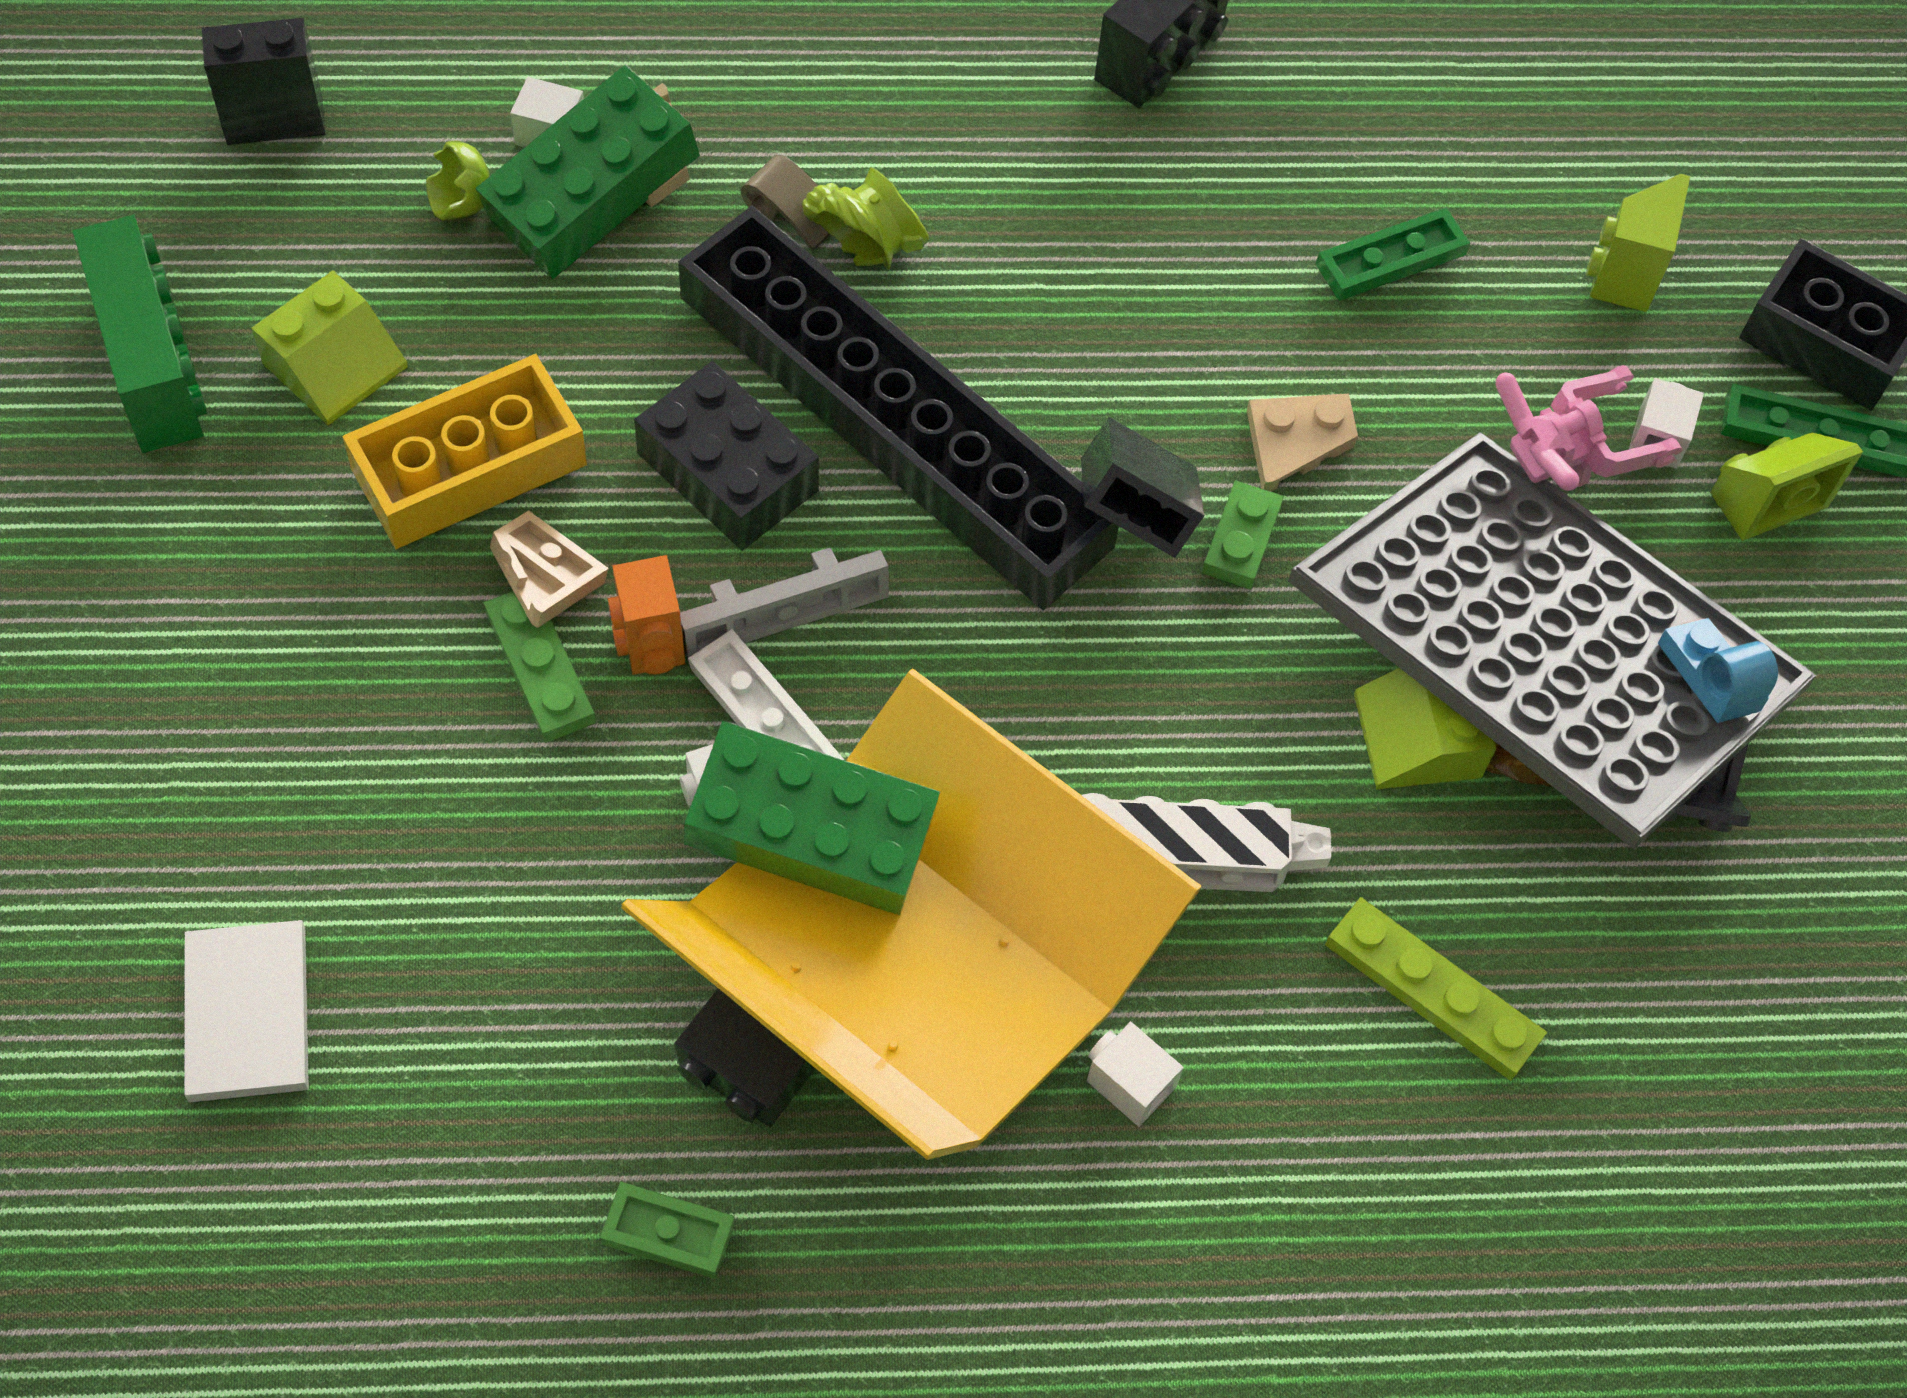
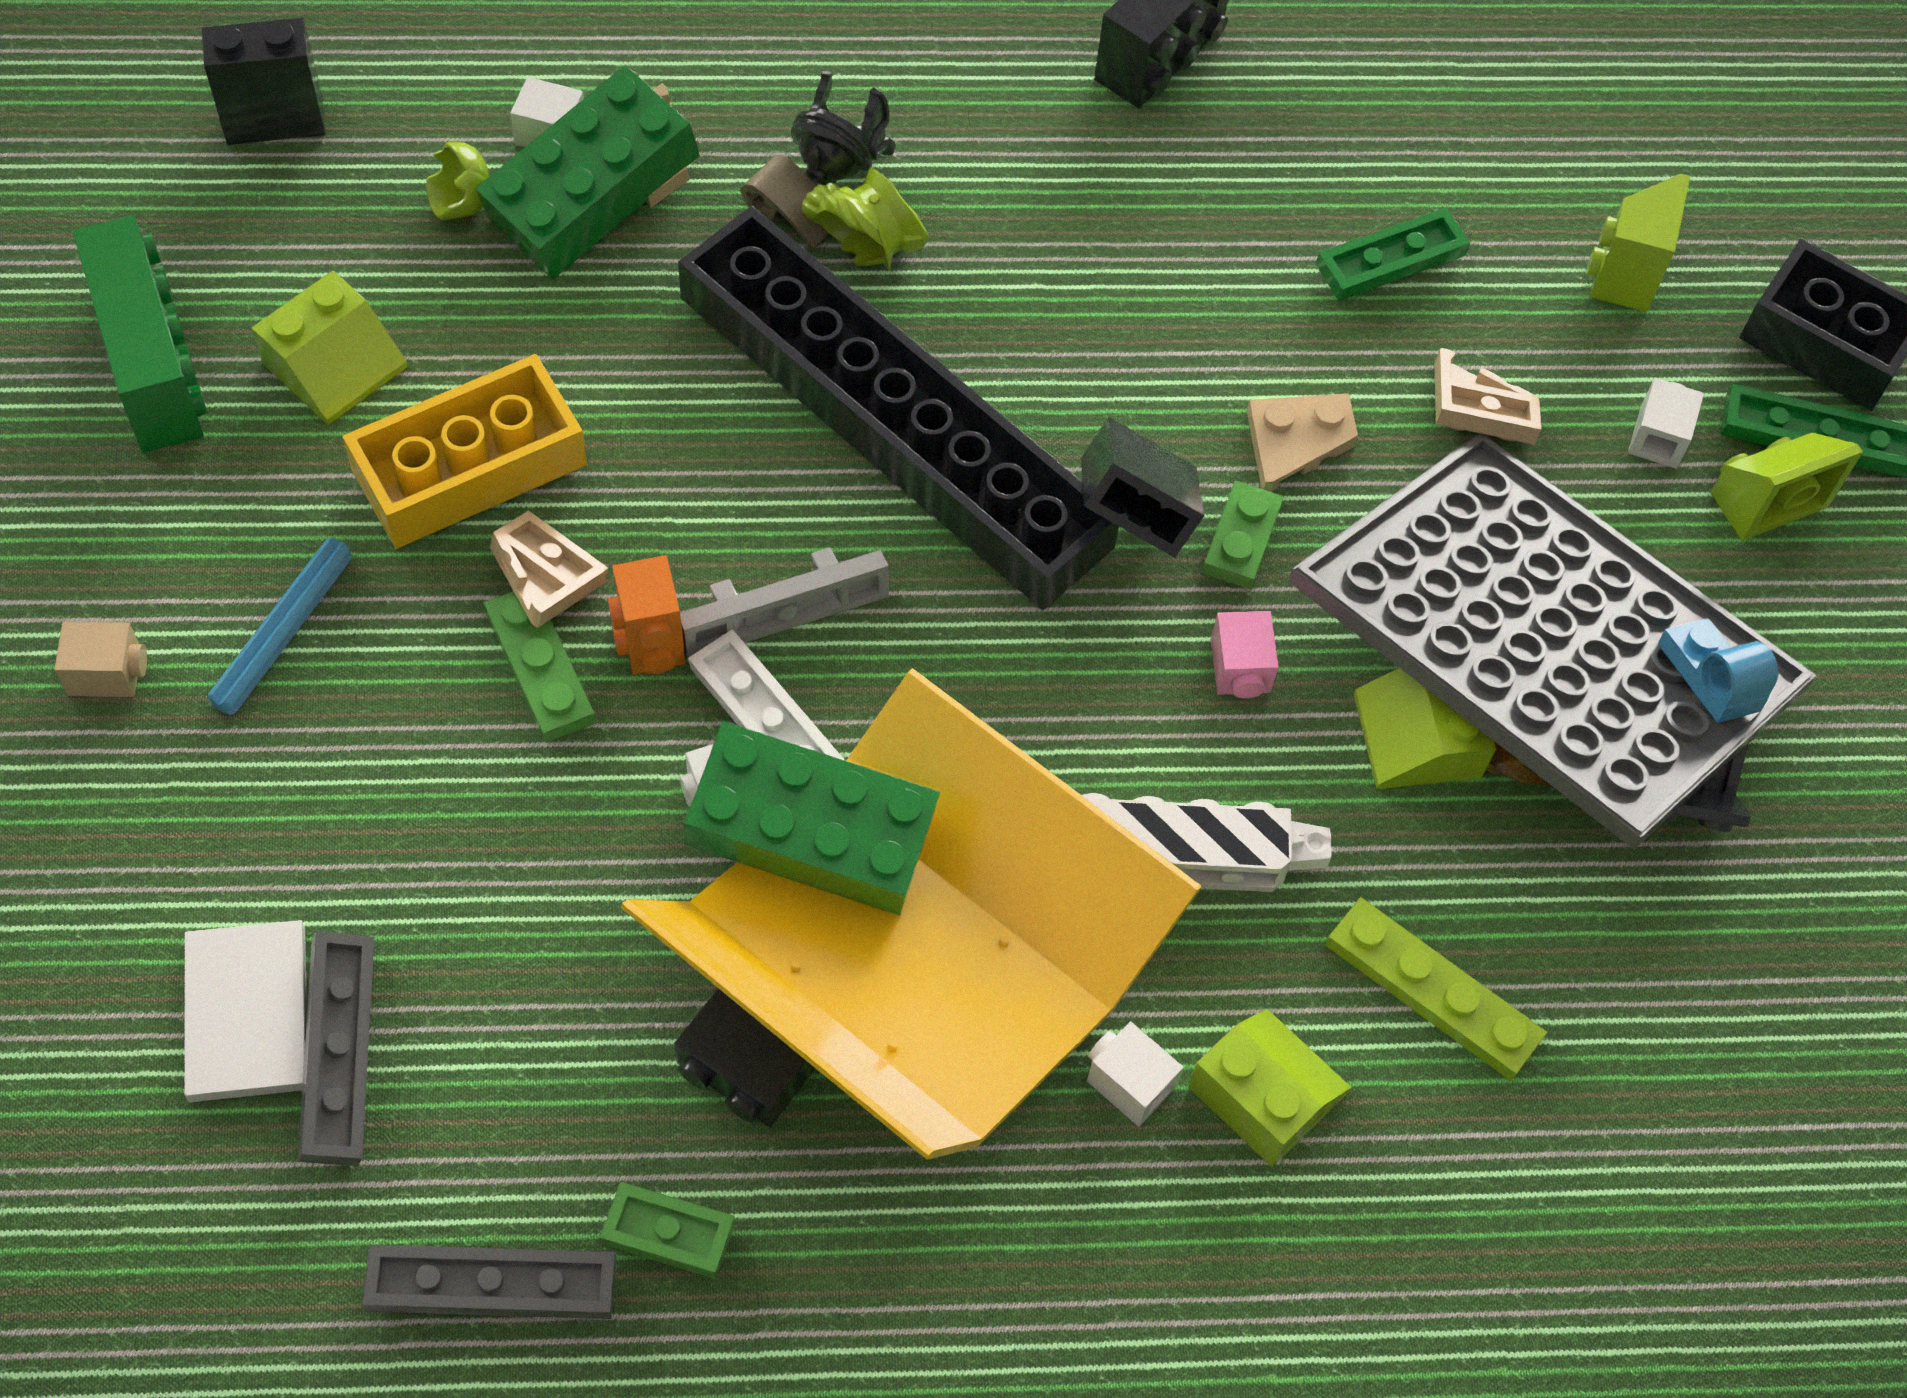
black brick [634,361,819,551] -> none
bright pink piece [1495,365,1683,491] -> none
none -> tan brick [54,621,147,697]
none -> dark azure axle [208,537,352,716]
none -> dark grey plate [297,931,374,1166]
none -> dark grey plate [362,1245,616,1319]
none -> black helmet [791,70,896,185]
none -> lime slope [1188,1009,1352,1167]
none -> bright pink brick [1210,611,1279,698]
none -> tan wing [1434,348,1541,445]

